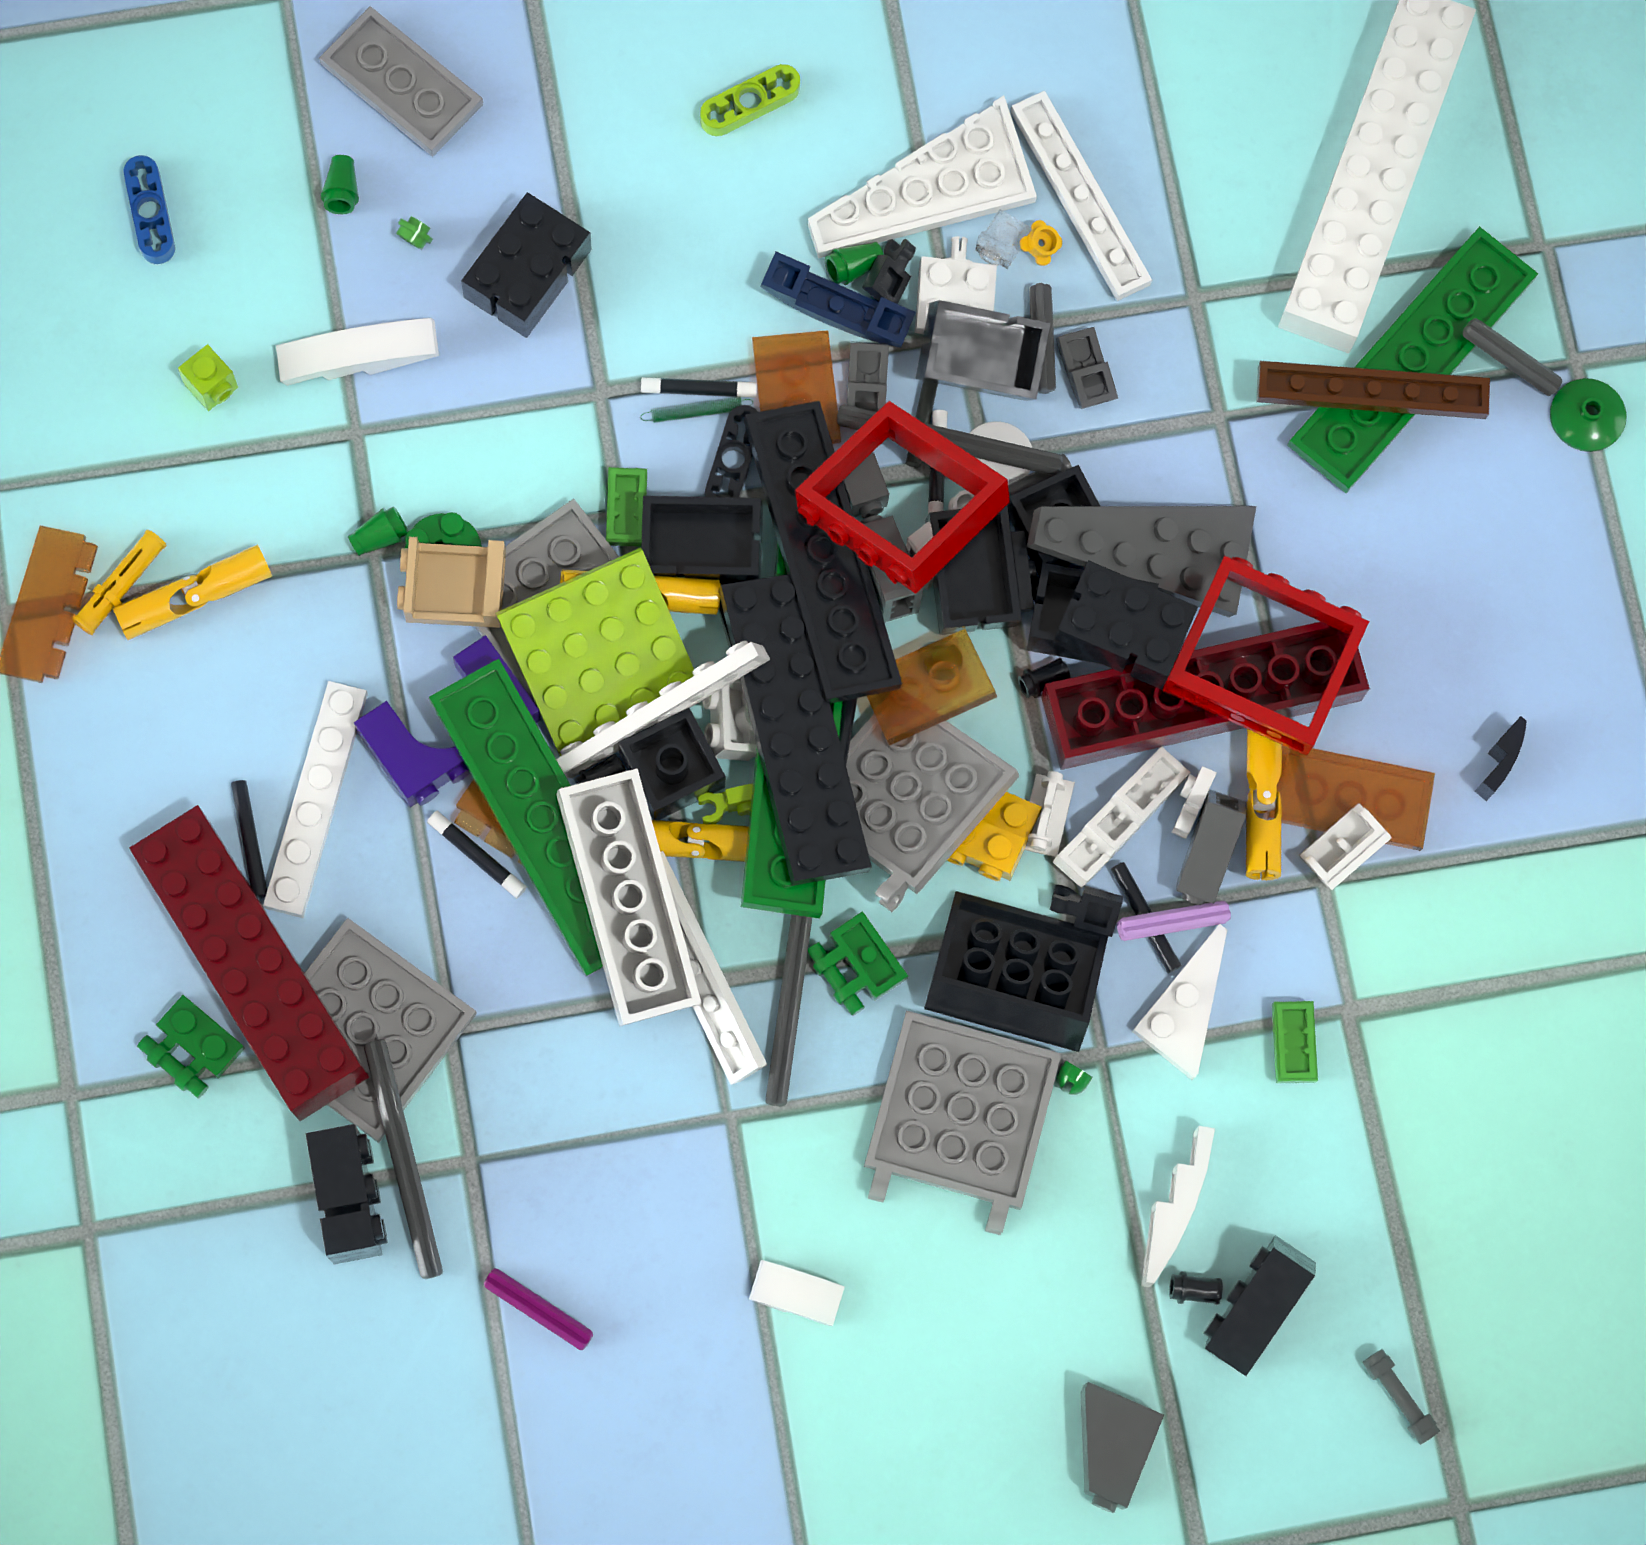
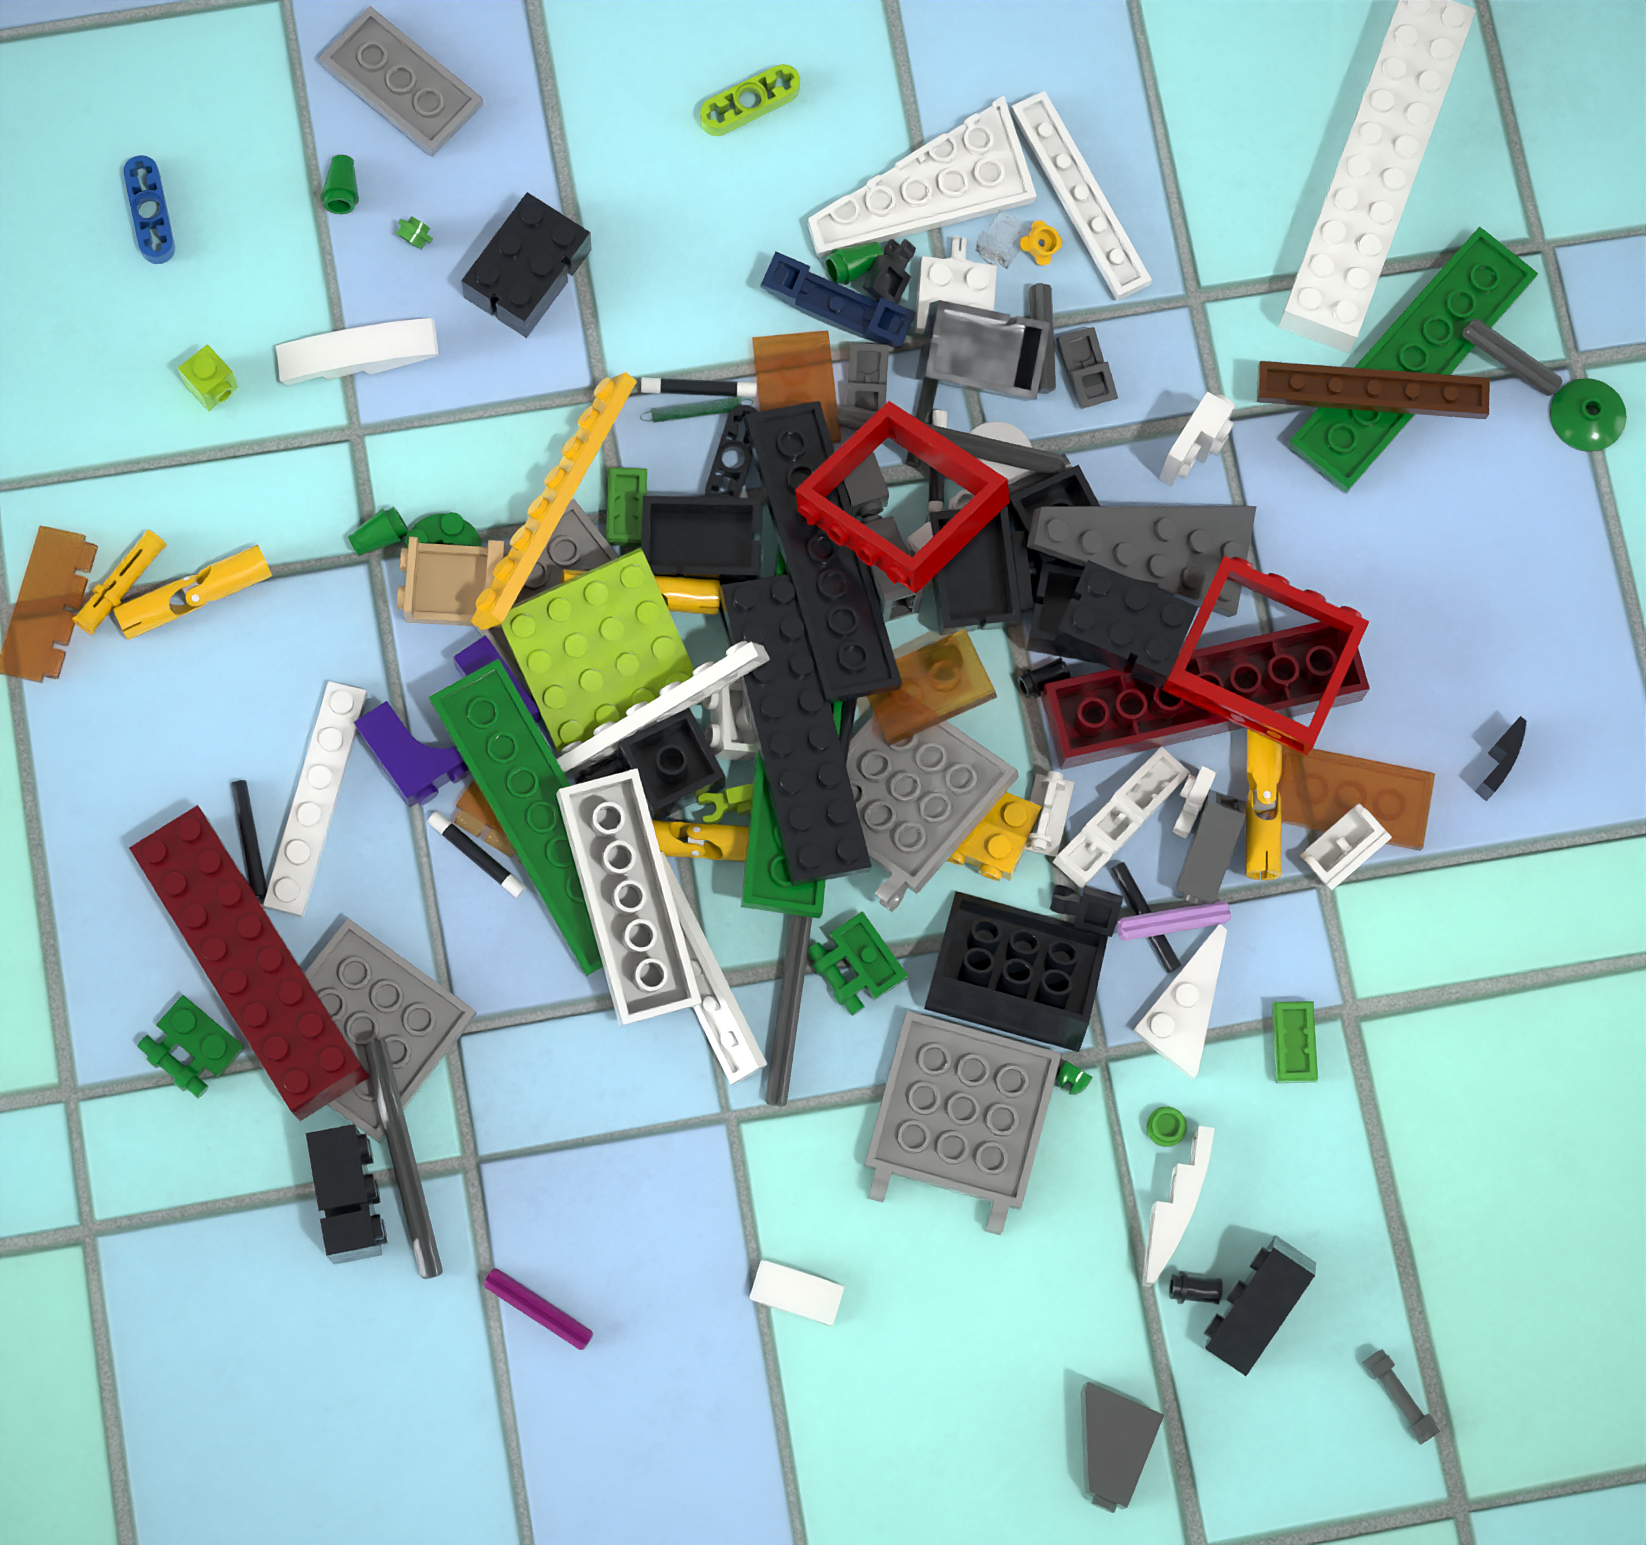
none -> yellow plate [470,372,637,631]
none -> bright green plate [1146,1107,1187,1147]
none -> white plate [1159,391,1236,487]

